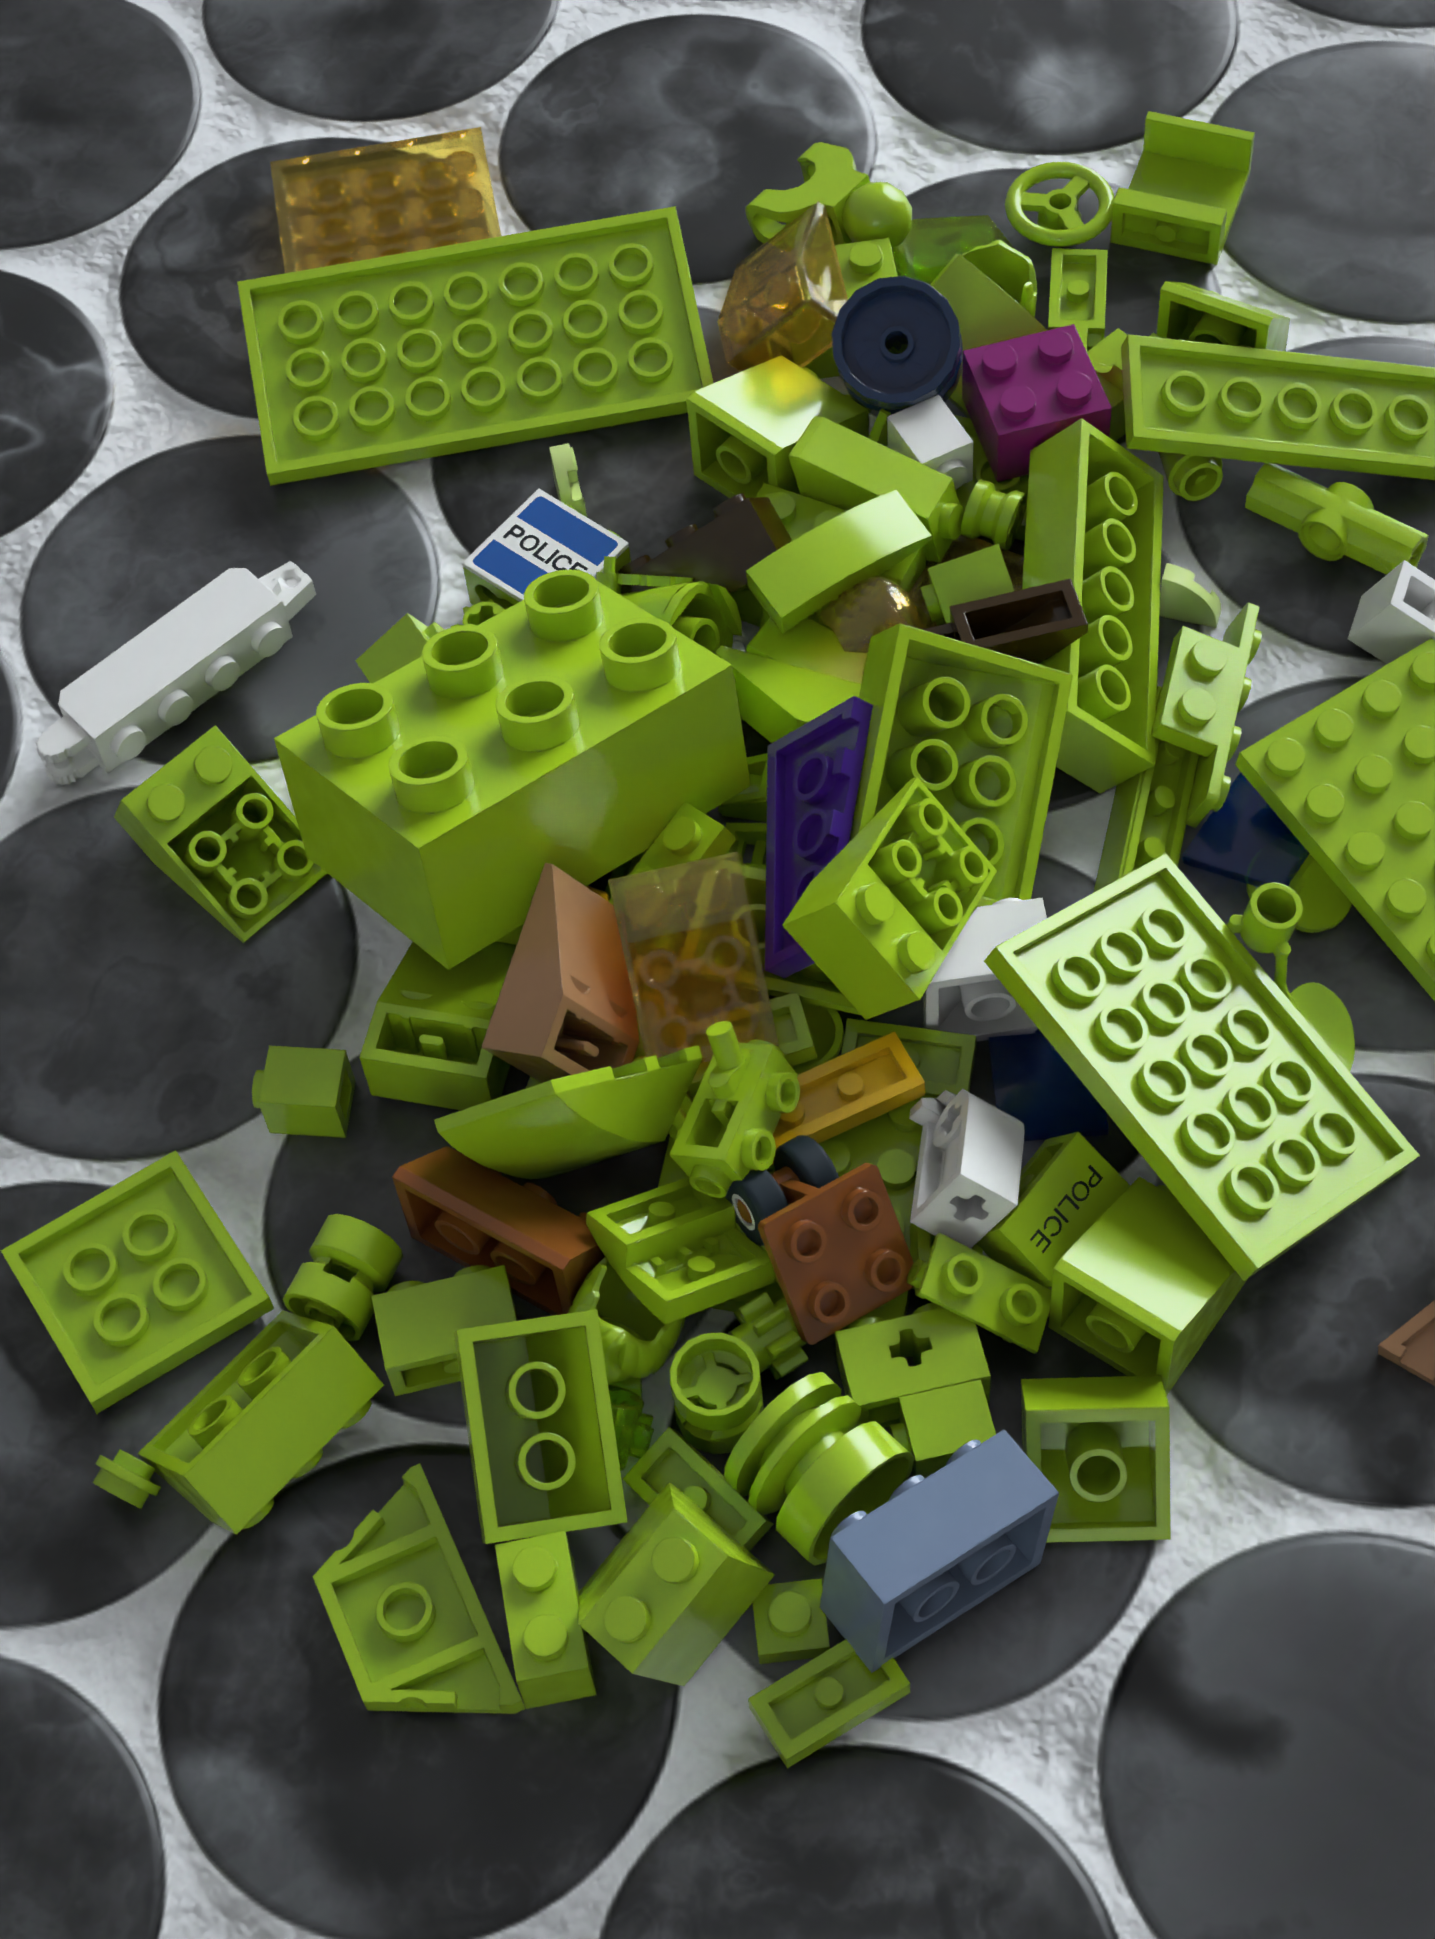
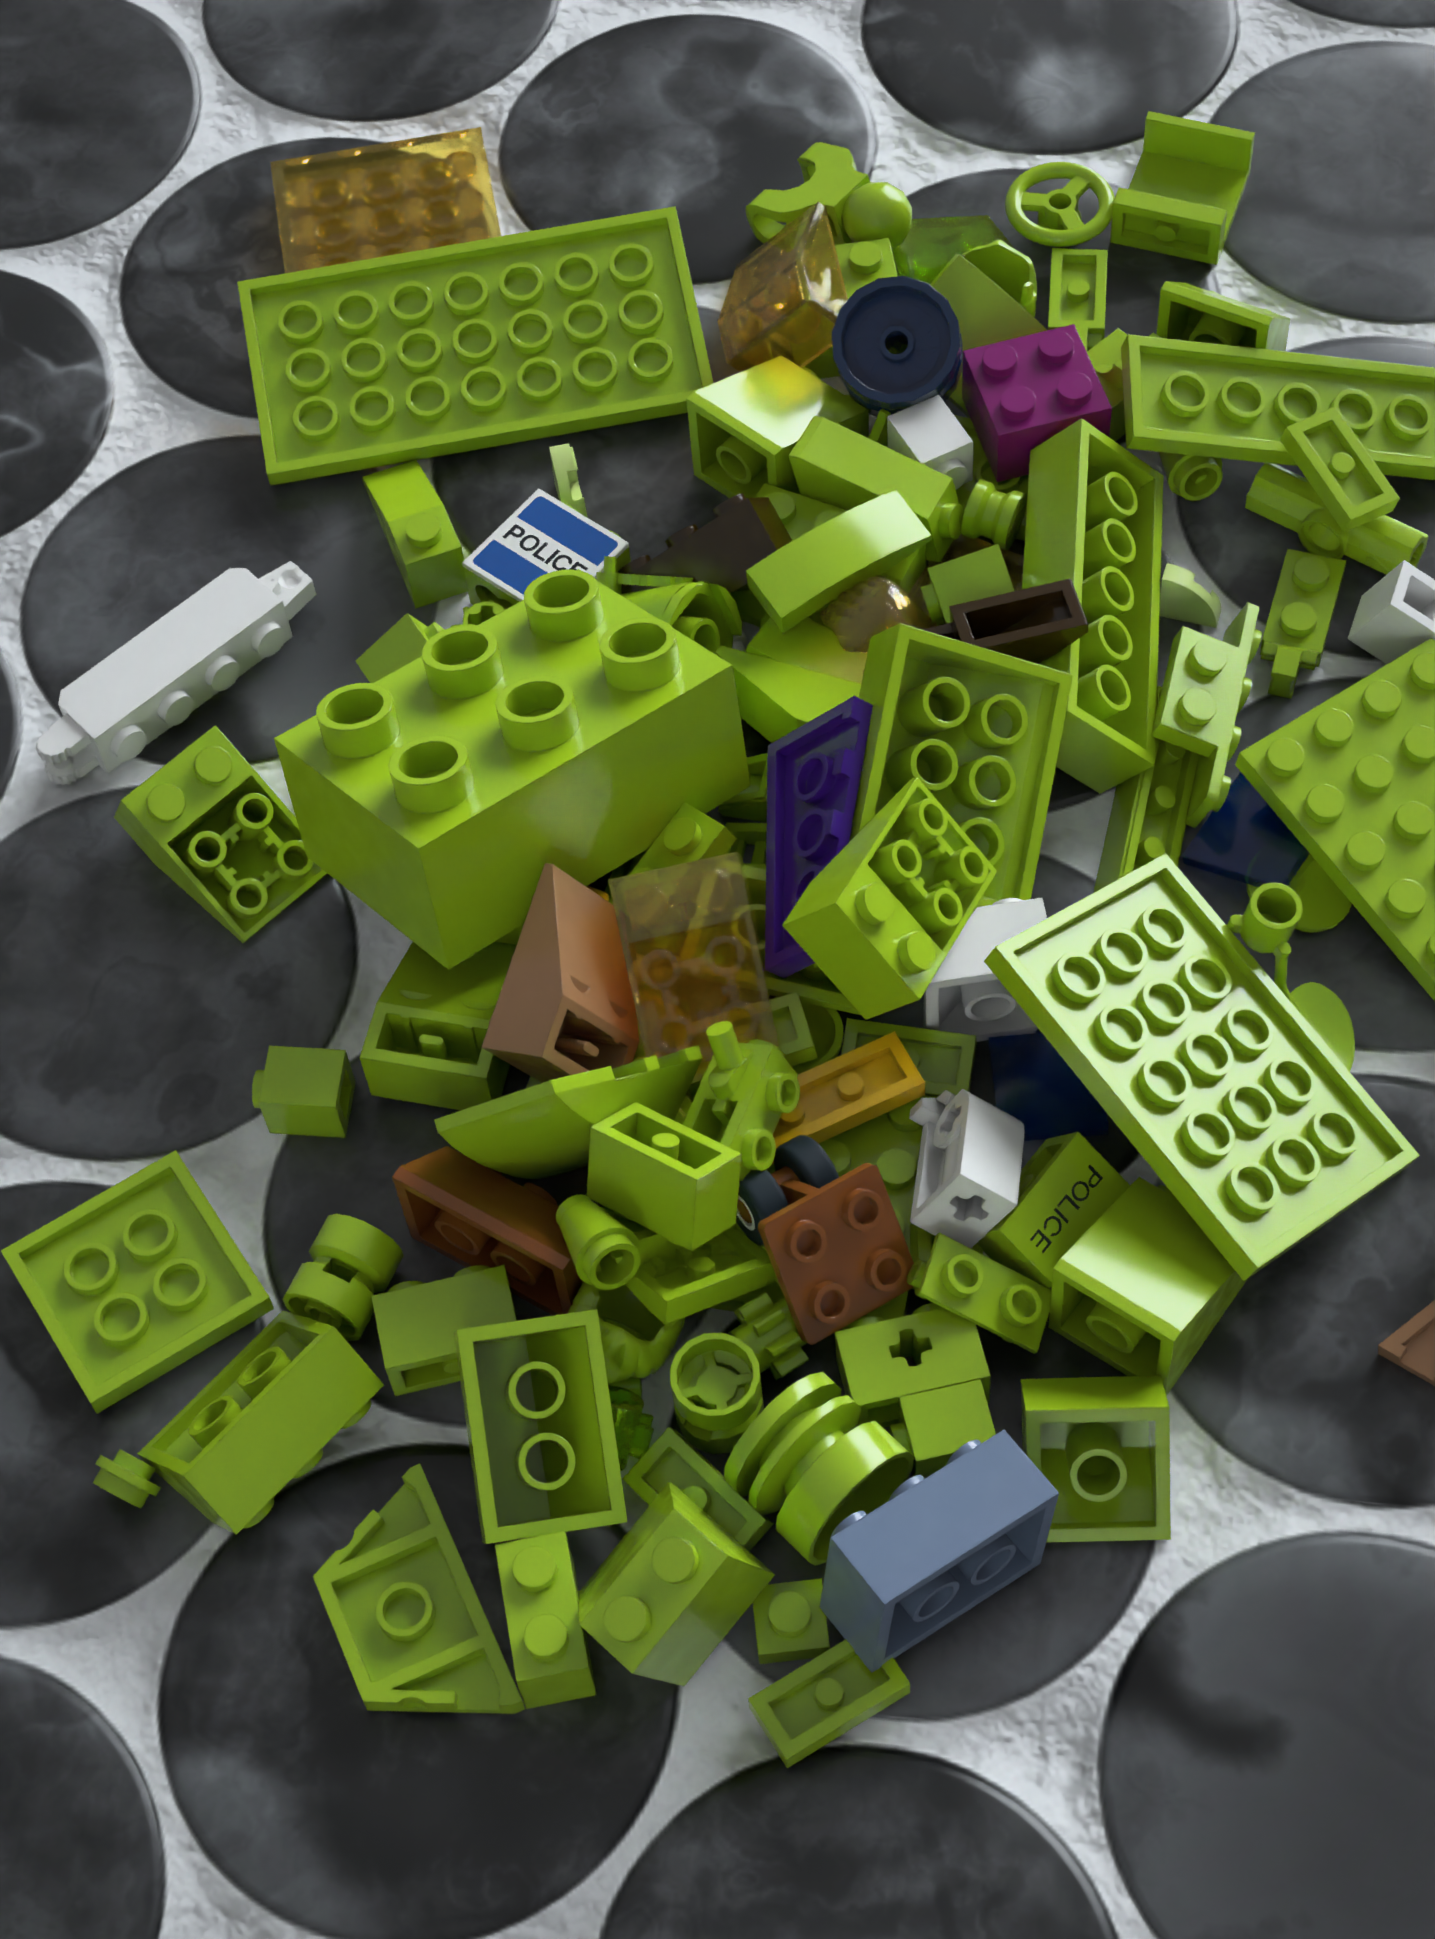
none -> lime slope [362,460,468,609]
none -> lime cone [556,1195,641,1290]
none -> lime brick [587,1102,742,1251]
none -> lime hinge [1260,548,1346,699]
none -> lime plate [1280,406,1400,532]

